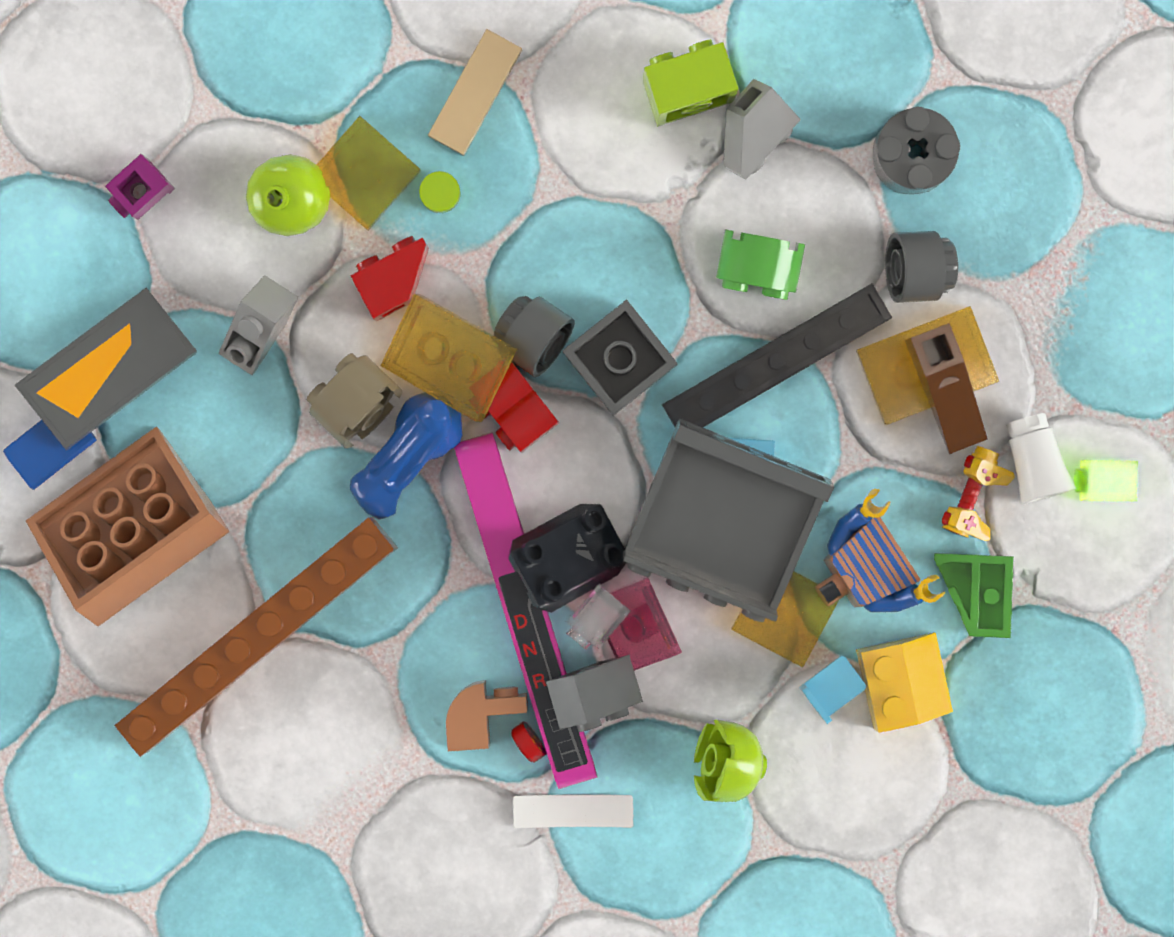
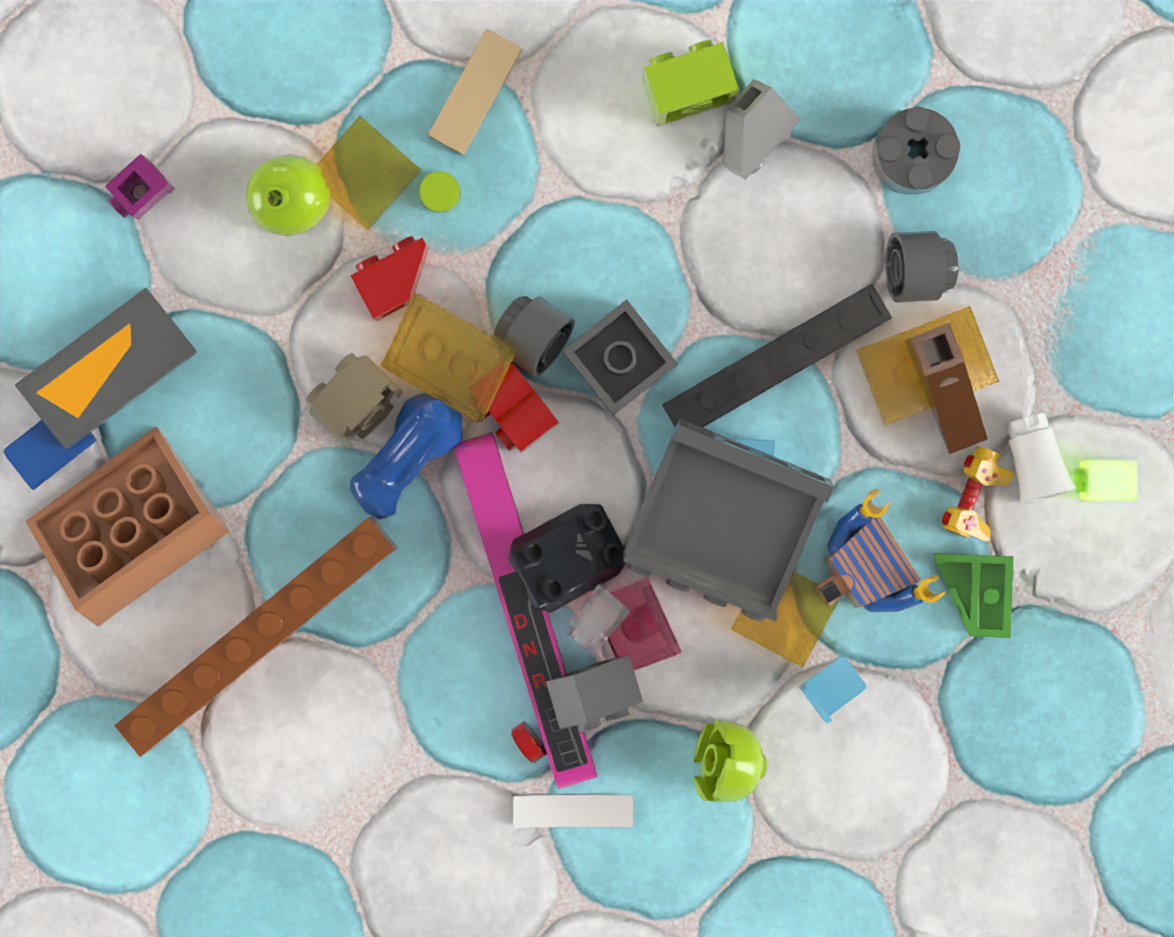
light grey slope [218,275,298,375] -> none
nougat brick [446,680,528,752] -> none
bright green brick [716,229,806,300] -> none
yellow slope [856,632,953,733] -> none

